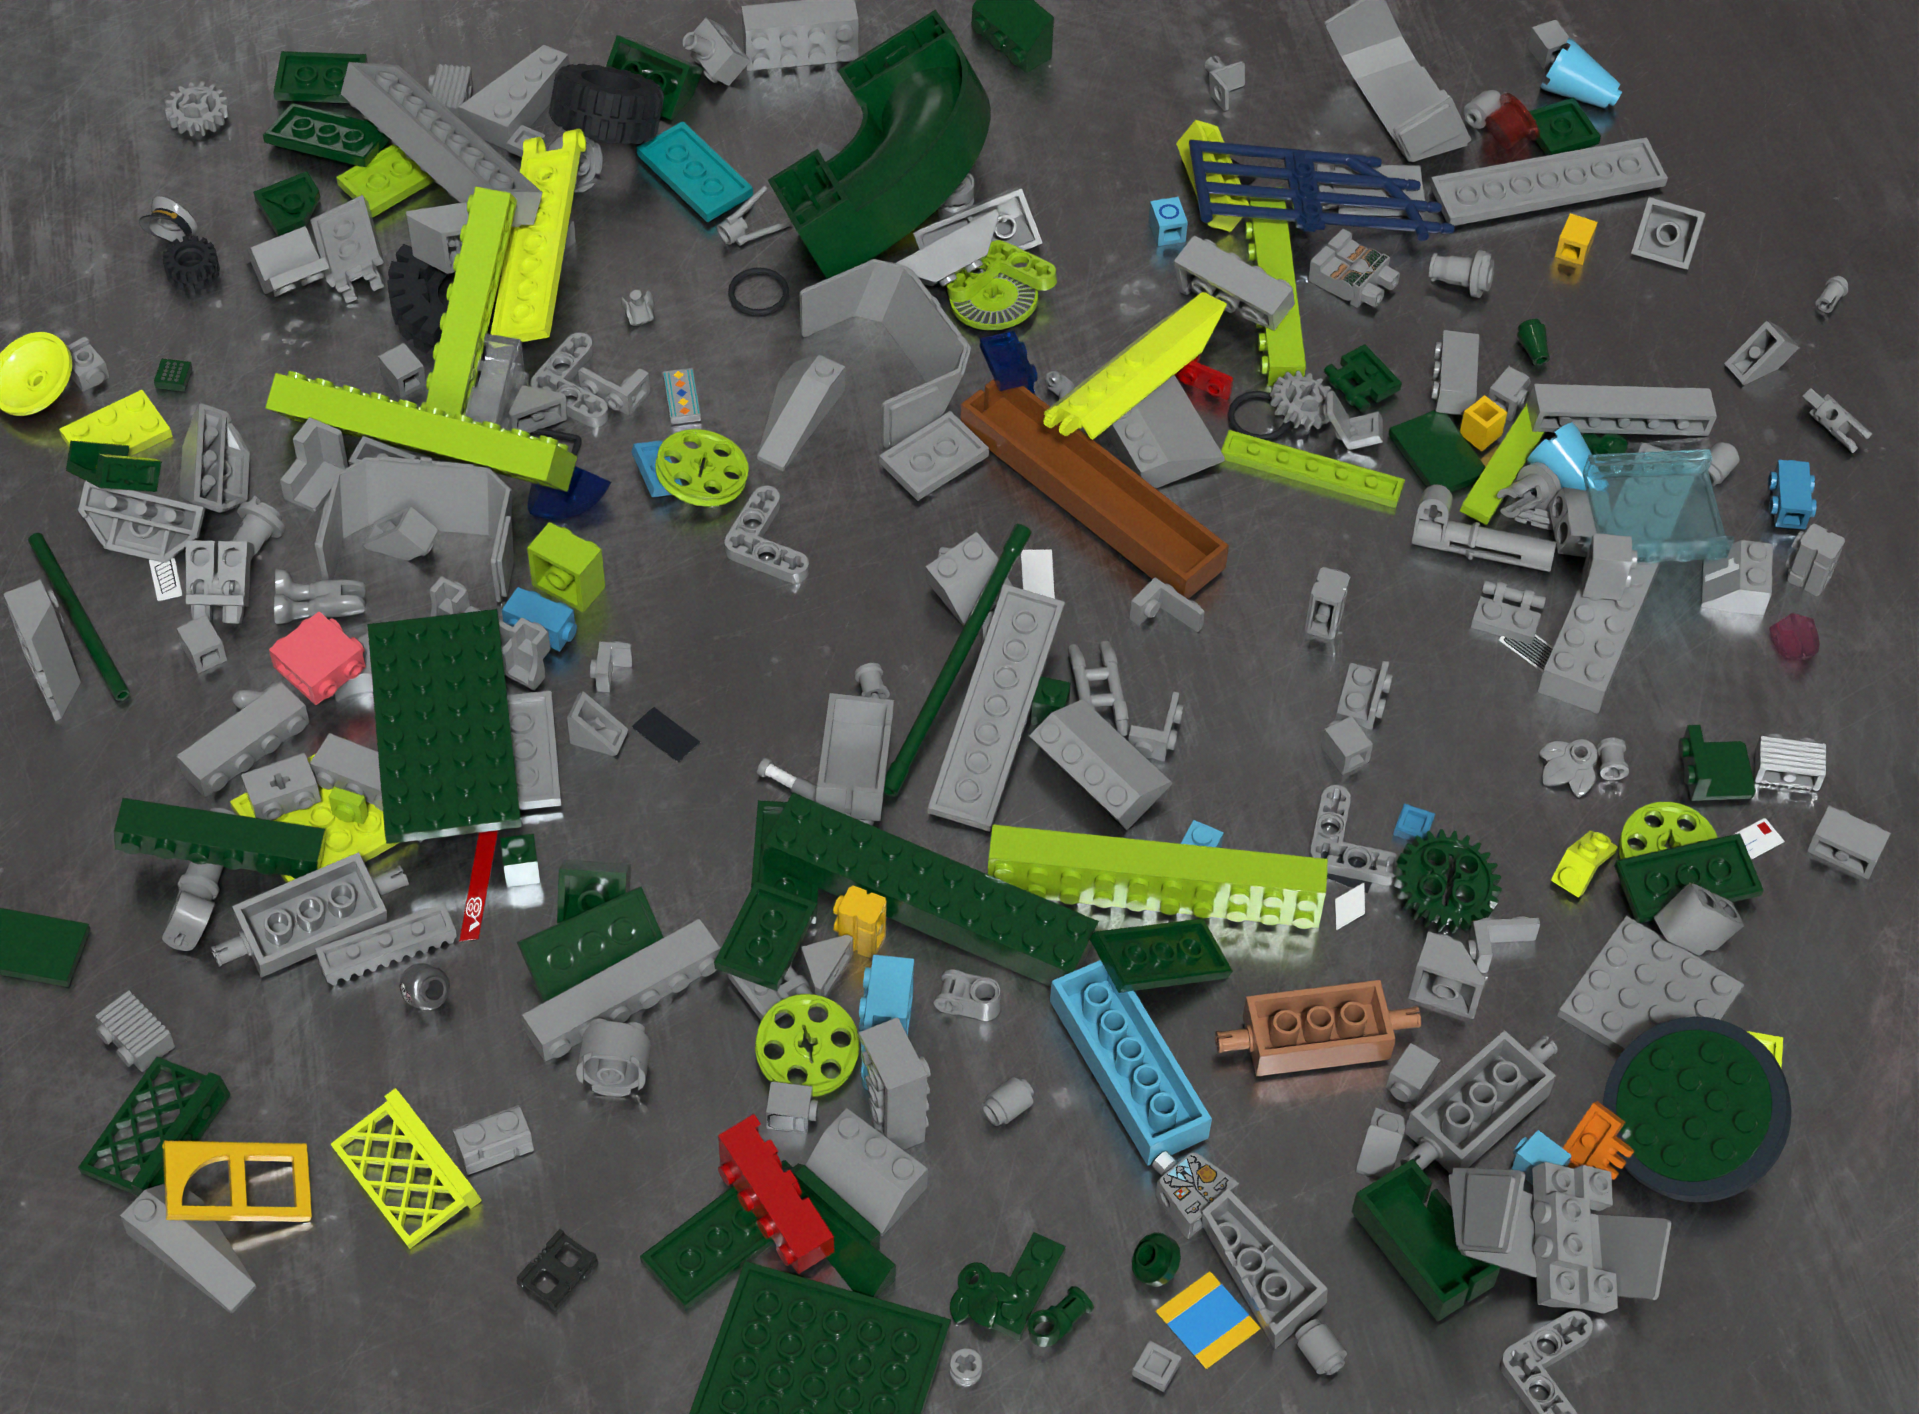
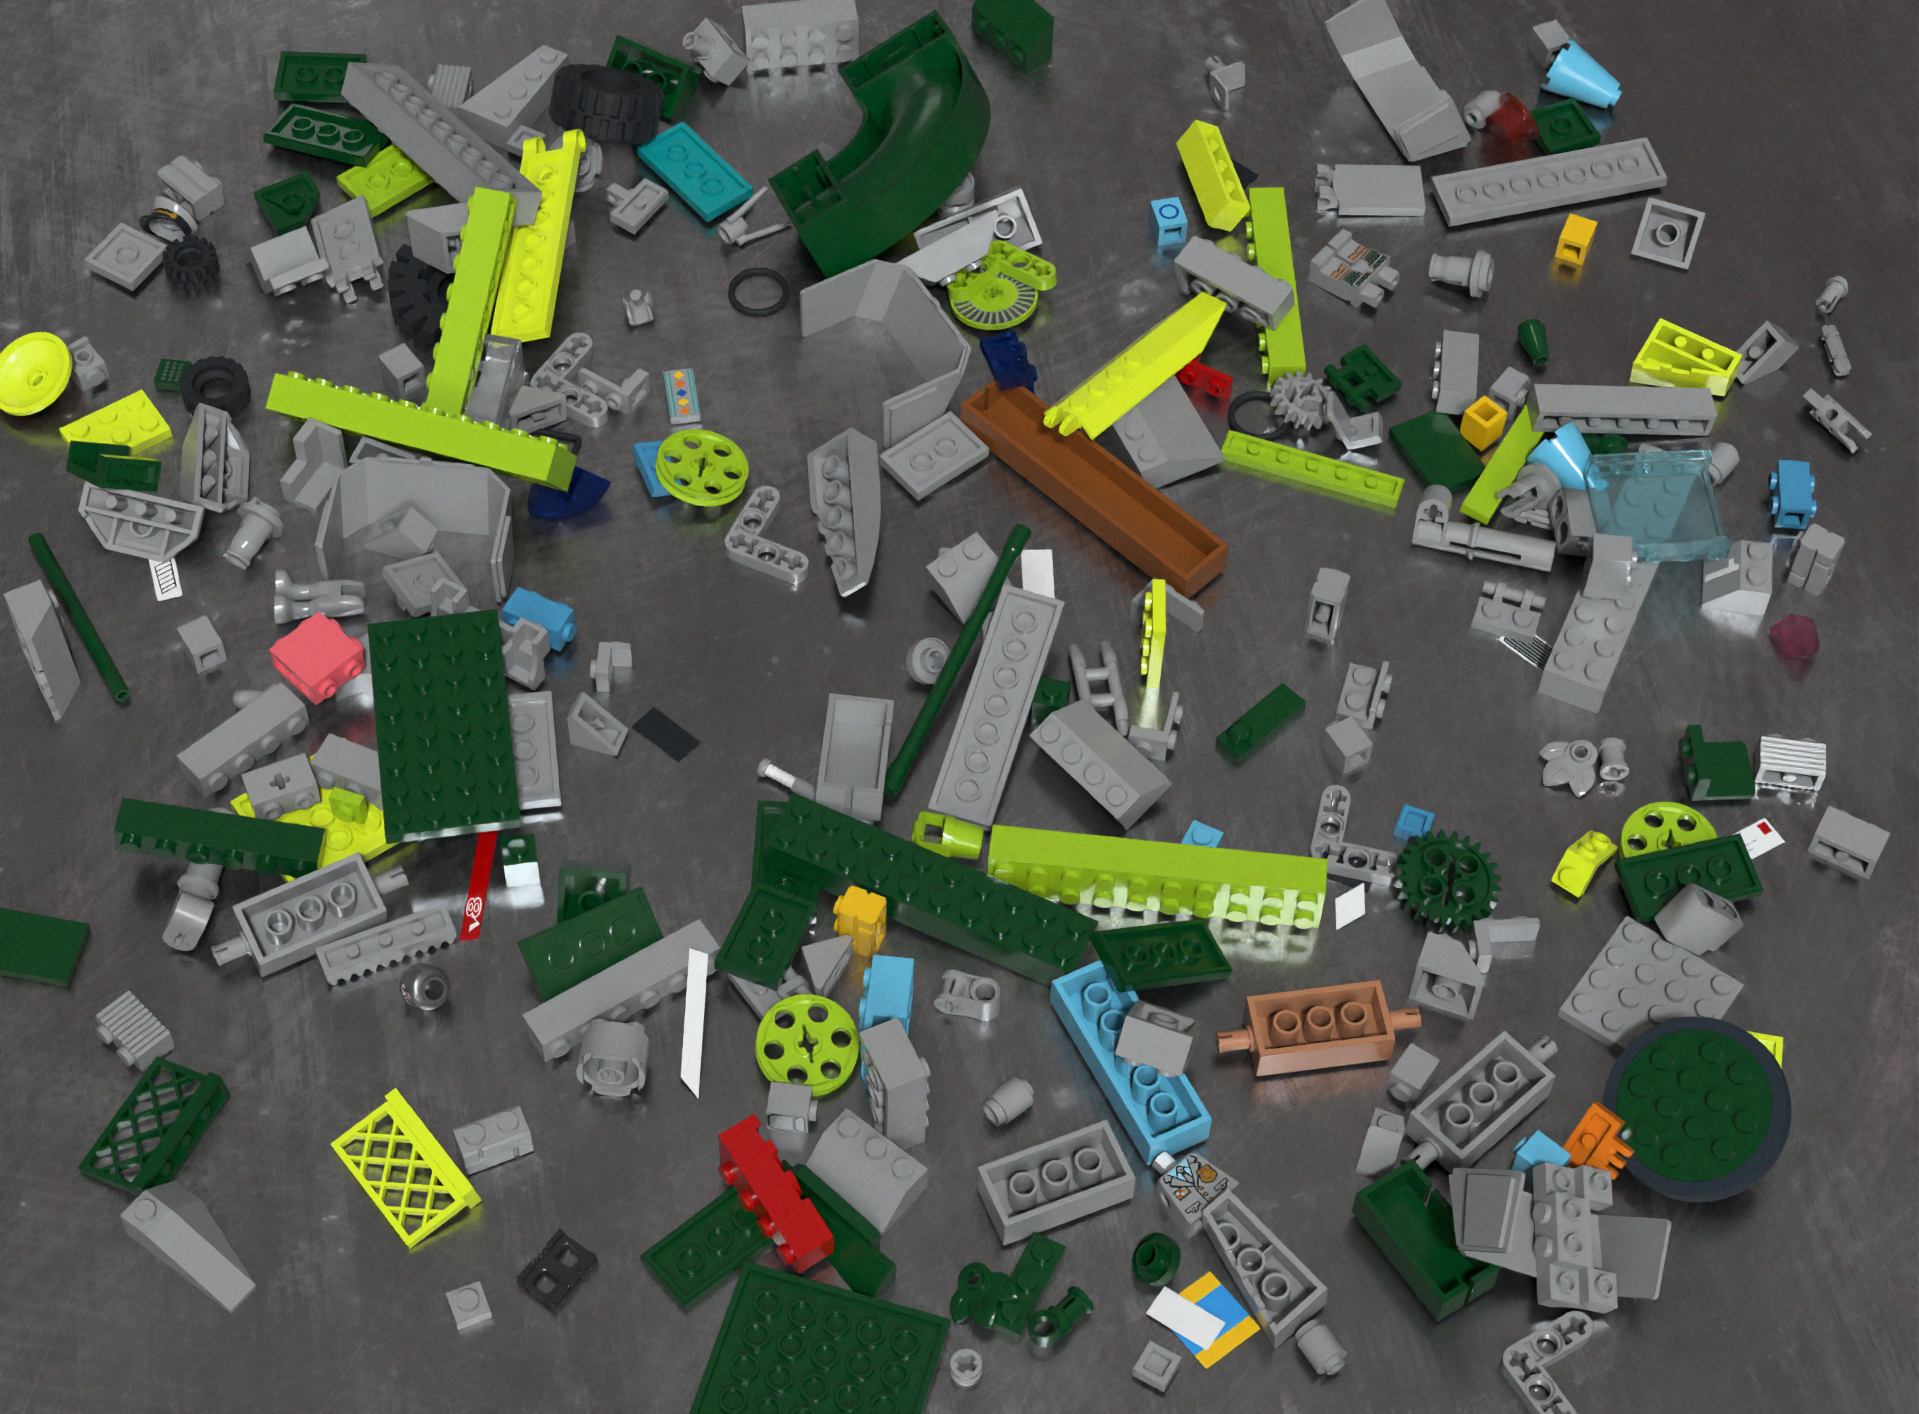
yellow window [162,1140,312,1222] -> none
light grey gear [165,82,229,136] -> none
light grey hips [186,540,253,624] -> none
lime brick [527,522,605,613] -> none
light grey wedge [757,355,845,472] -> none
light grey bush [854,663,890,699] -> none
light grey arm [1045,370,1075,400] -> none
dark blue piece [1189,140,1455,241] -> none
none -> light grey plate [84,222,167,291]
none -> light grey brick [156,155,225,221]
none -> black tyre [180,356,251,418]
none -> light grey hinge [381,551,470,618]
none -> light grey plate [445,1281,492,1330]
none -> light grey hinge [606,178,669,235]
none -> white sticker [681,948,708,1099]
none -> light grey wedge [807,428,881,597]
none -> light grey plate [906,637,950,685]
none -> lime piece [911,811,984,859]
none -> light grey brick [976,1120,1136,1246]
none -> light grey slope [1115,1000,1204,1078]
none -> neon yellow plate [1140,579,1166,688]
none -> white sticker [1146,1286,1226,1350]
none -> dark green hinge [1216,683,1306,763]
none -> neon yellow wedge [1629,318,1742,396]
none -> light grey axle [1820,324,1851,377]

